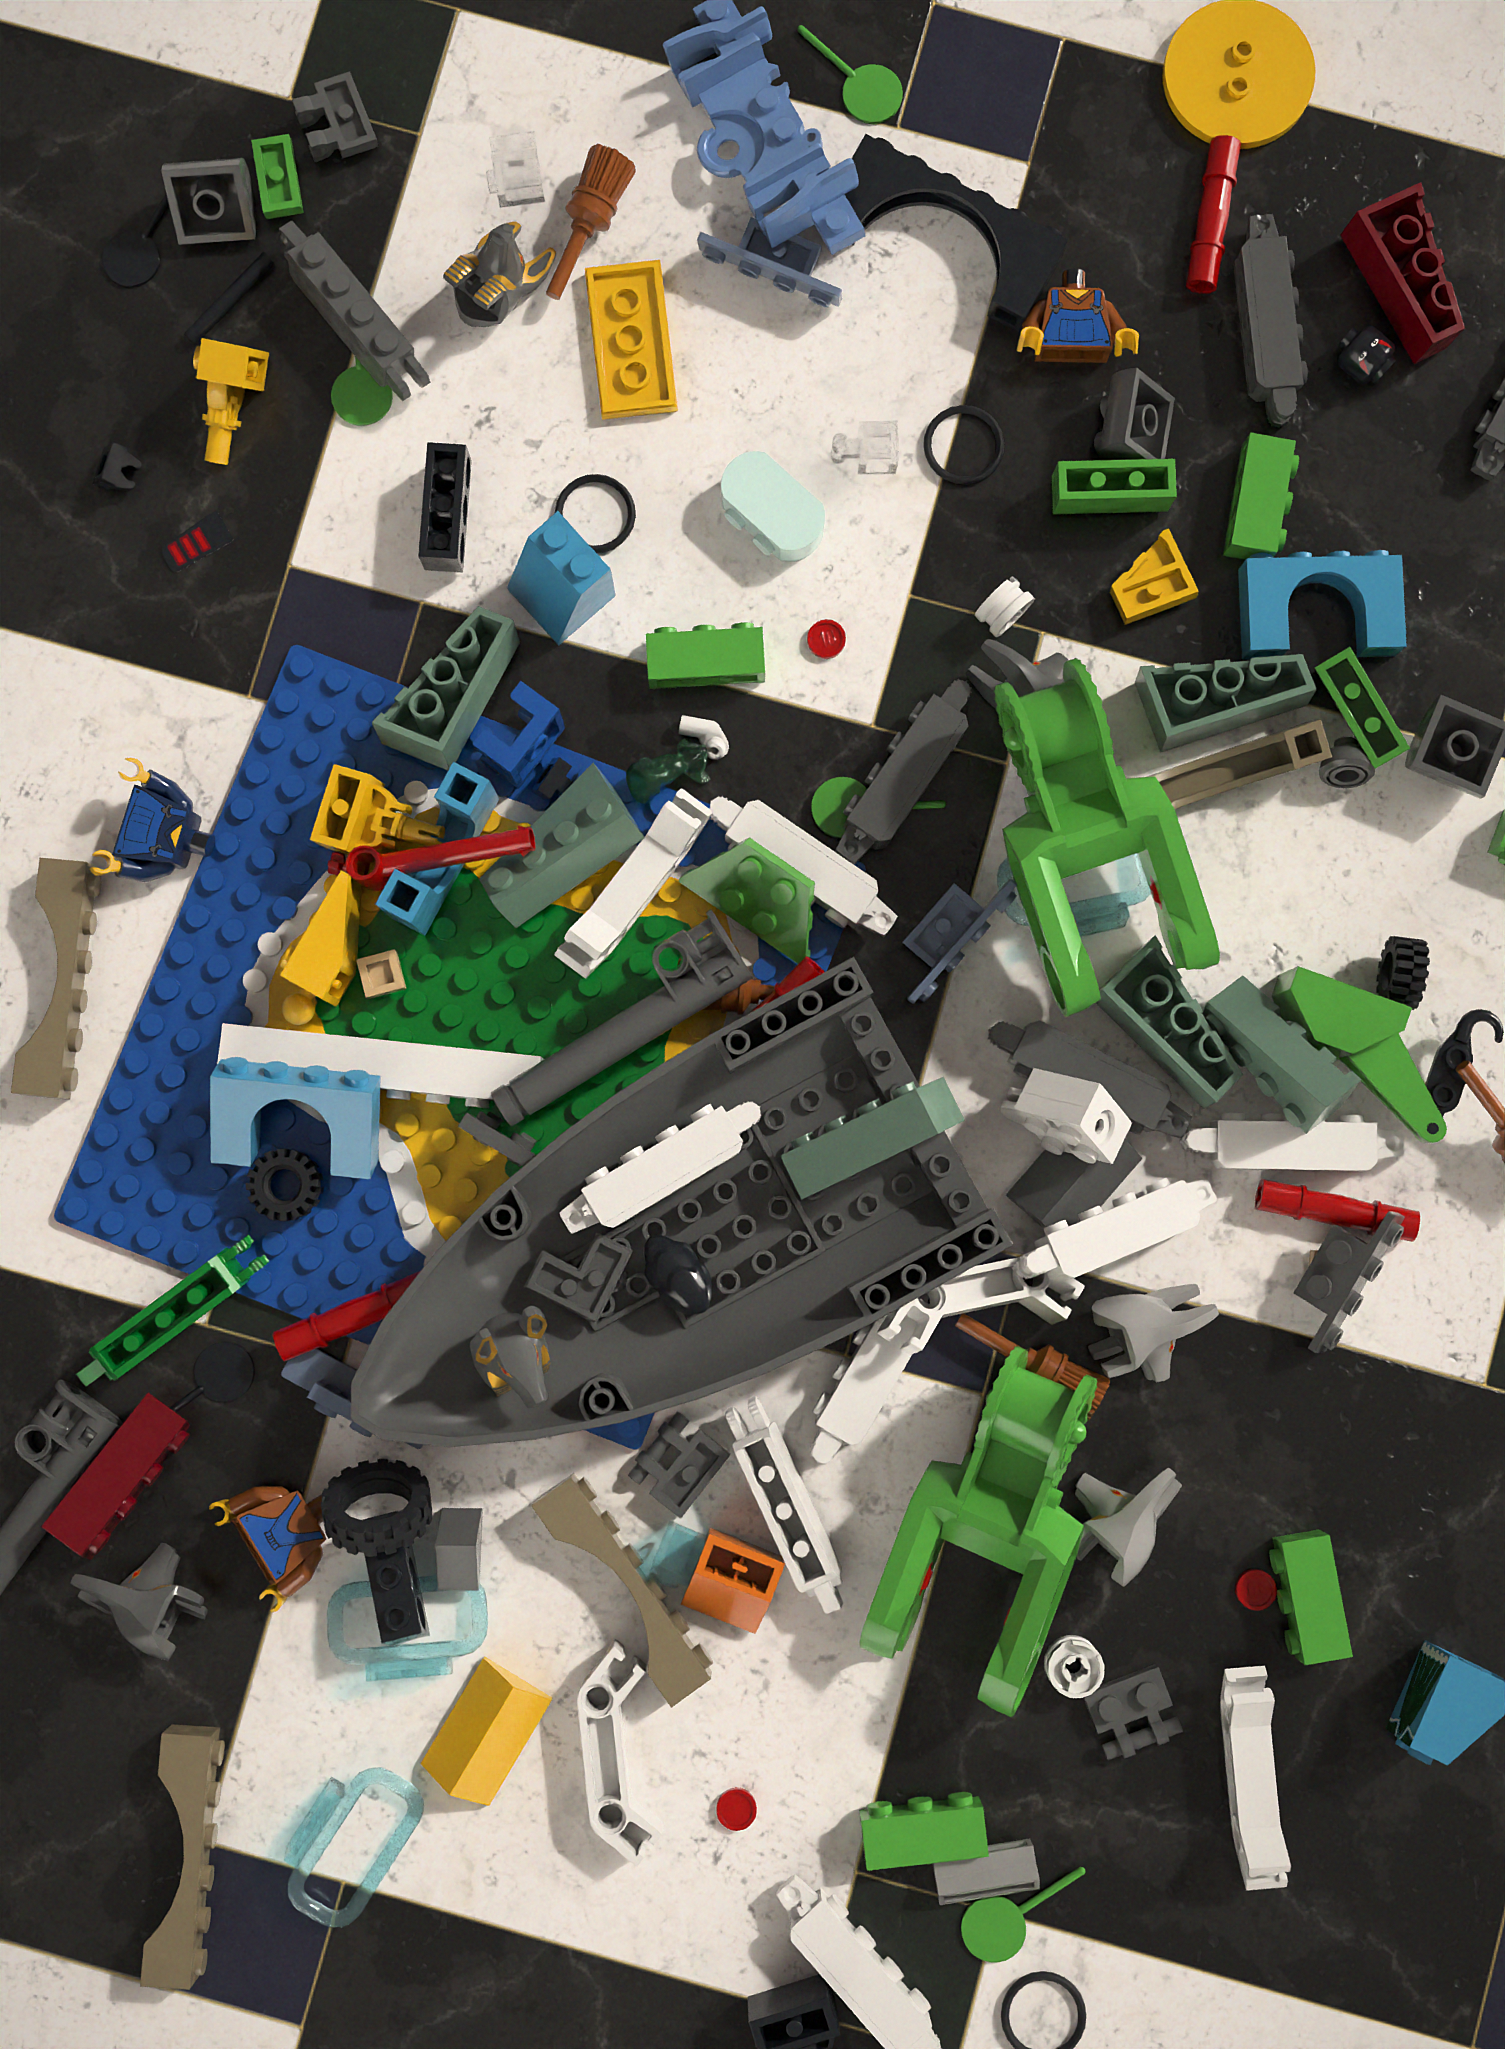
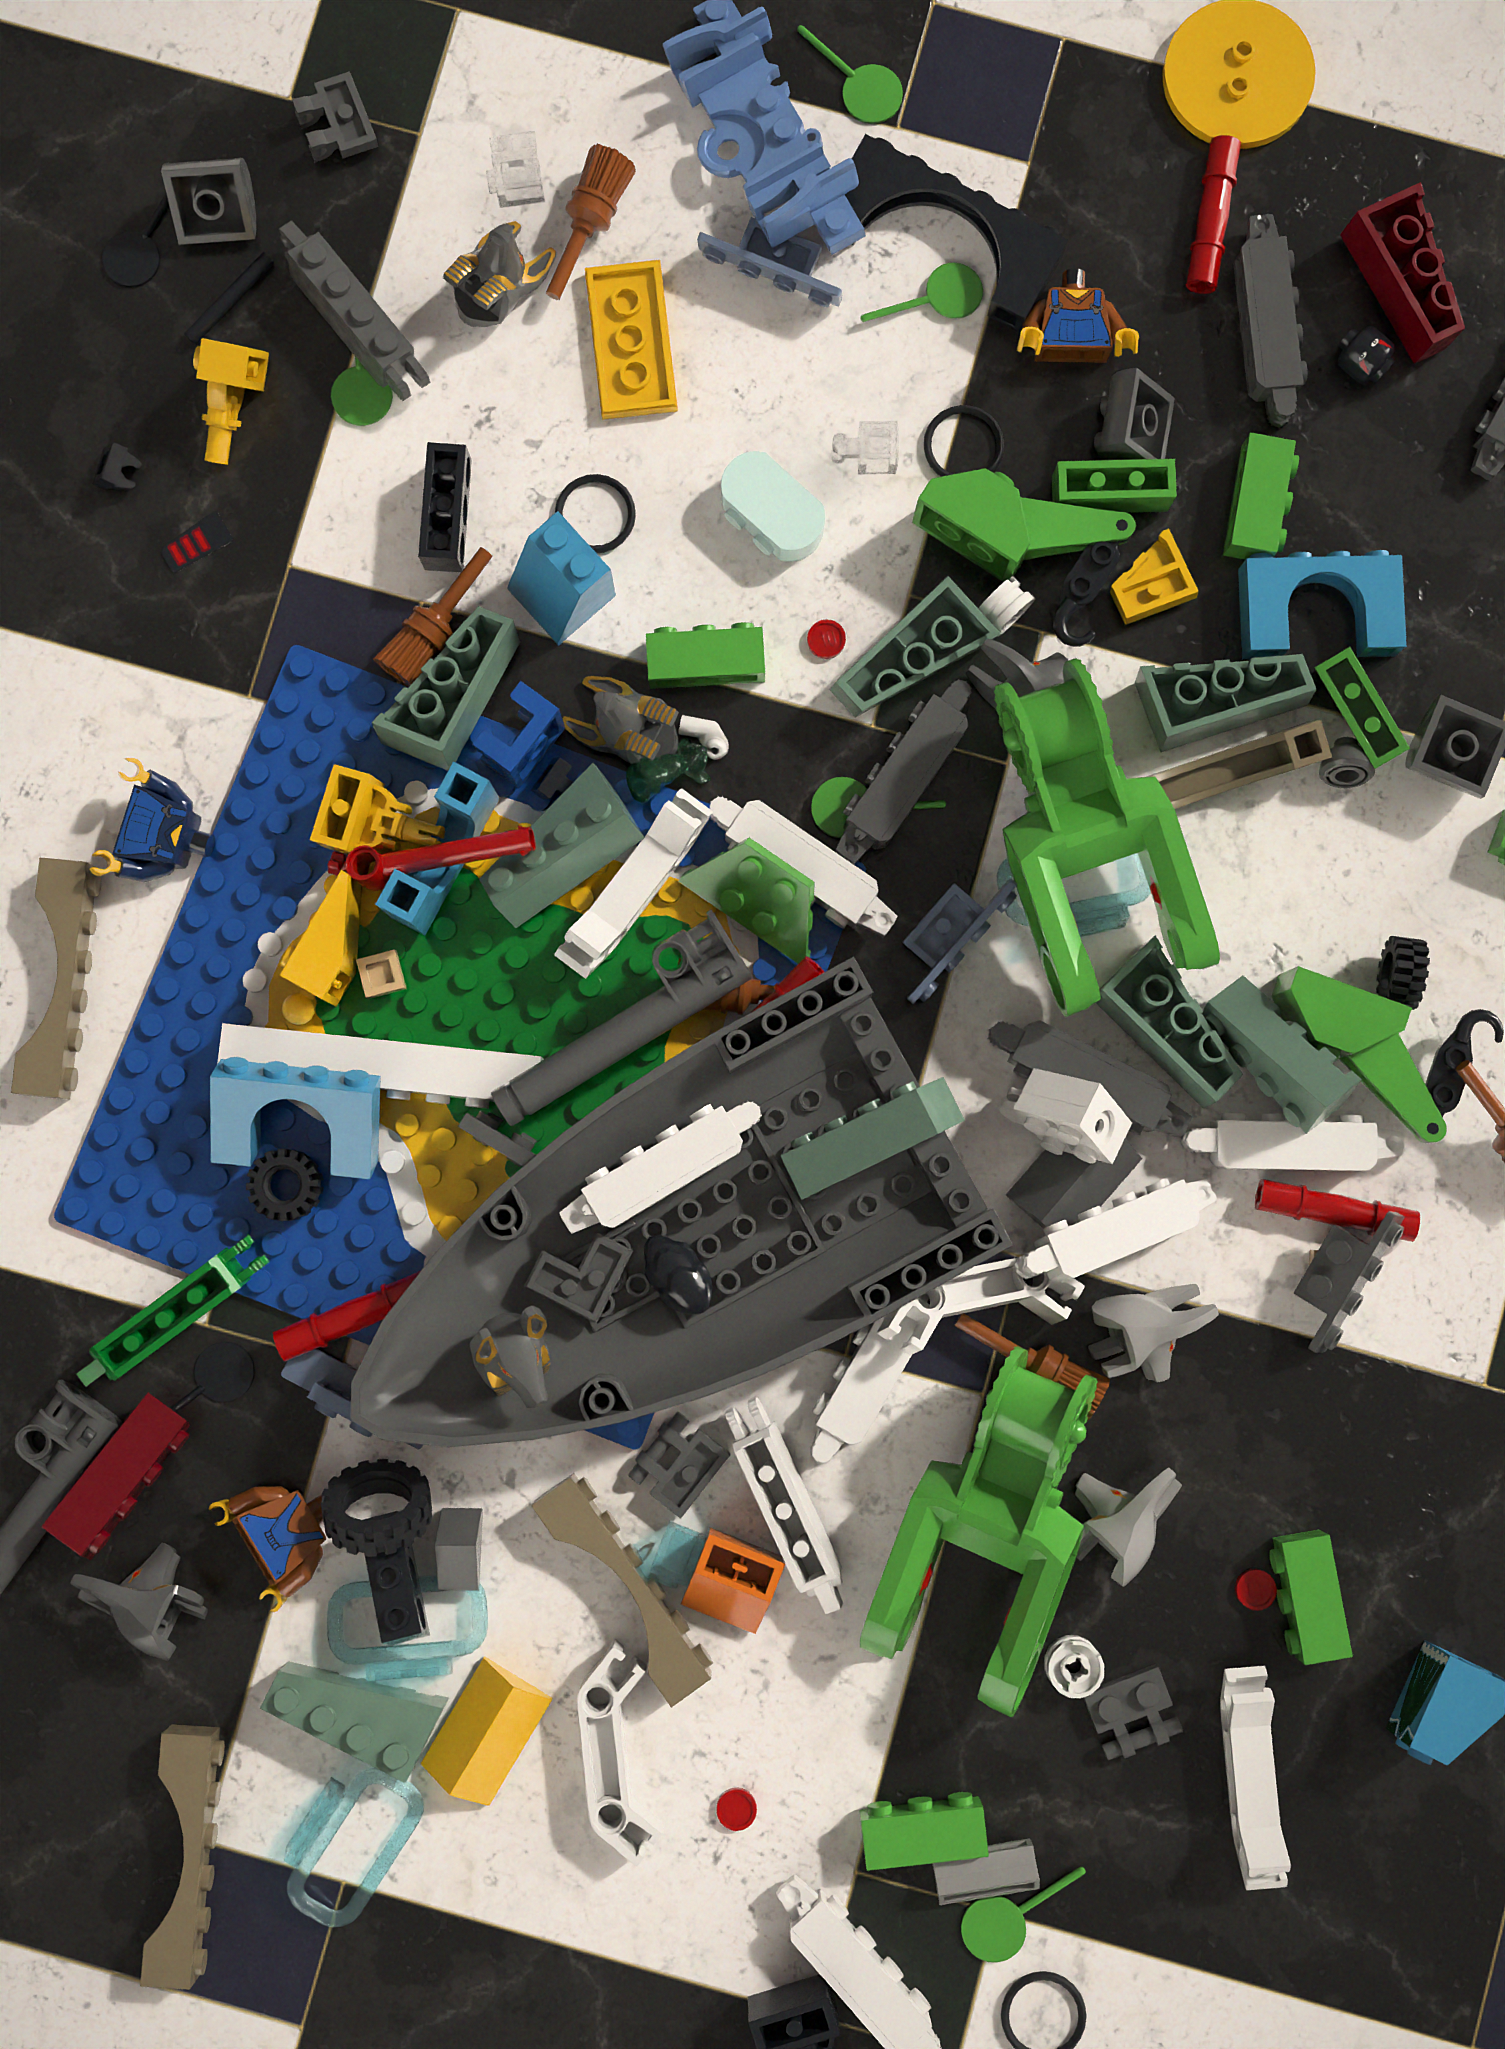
bright green plate [251,134,304,219] -> none
none -> sand green wedge [260,1661,449,1783]
none -> dark orange piece [373,547,493,688]
none -> dark grey piece [562,676,679,769]
none -> sand green wedge [829,576,1001,718]
none -> bright green piece [860,263,983,322]
none -> bright green slope [912,468,1136,647]

